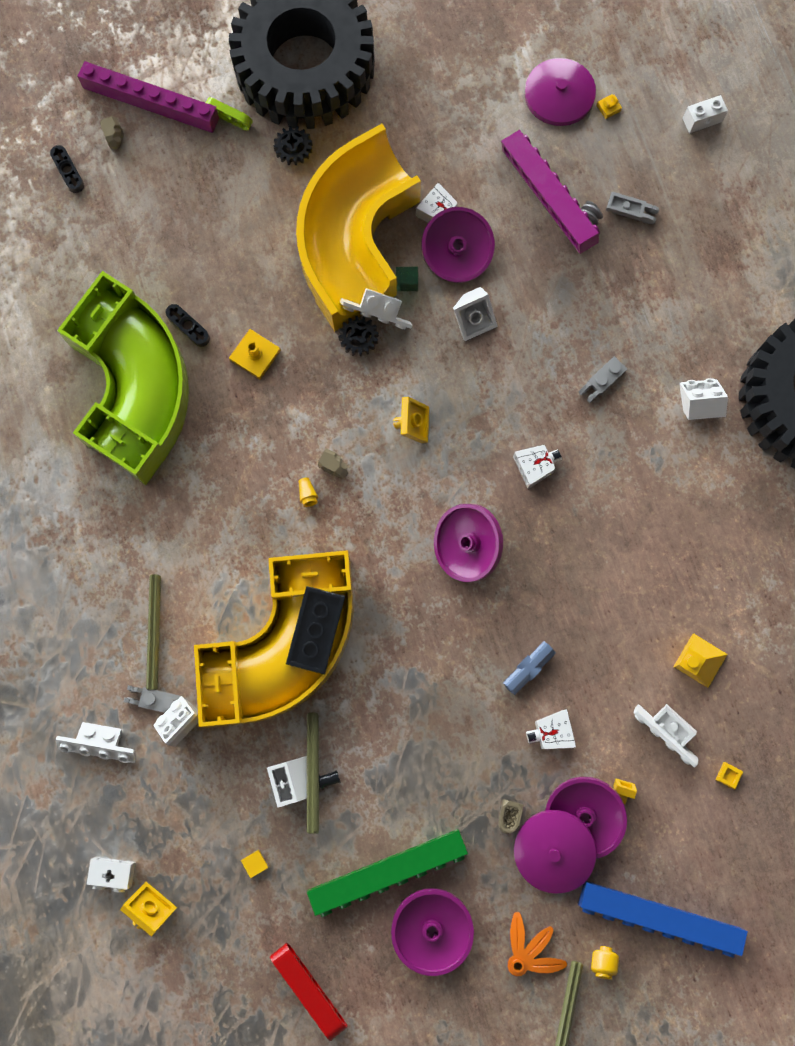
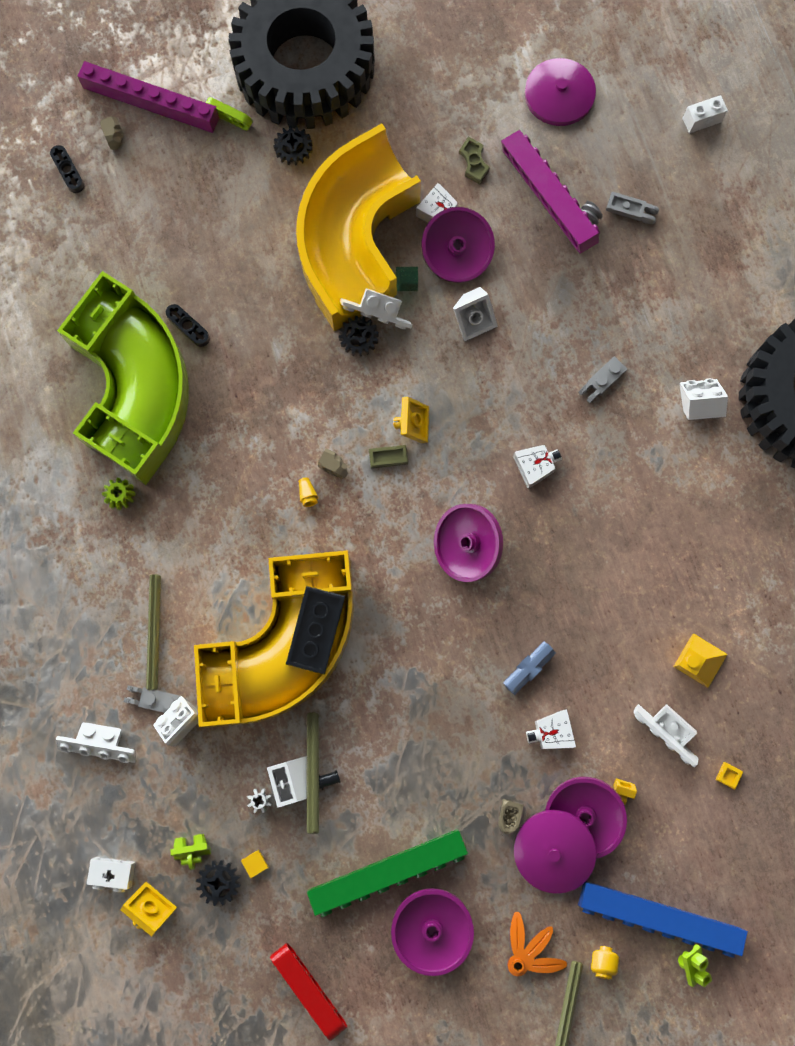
yellow tile [229,329,281,379] -> none
yellow tile [596,94,622,119] -> none
none -> lime gear [102,477,136,510]
none -> lime hips [170,834,211,870]
none -> black gear [196,859,241,906]
none -> white gear [247,788,272,813]
none -> olive tile [369,445,408,469]
none -> olive tile [459,136,490,184]
none -> lime hips [678,944,712,987]

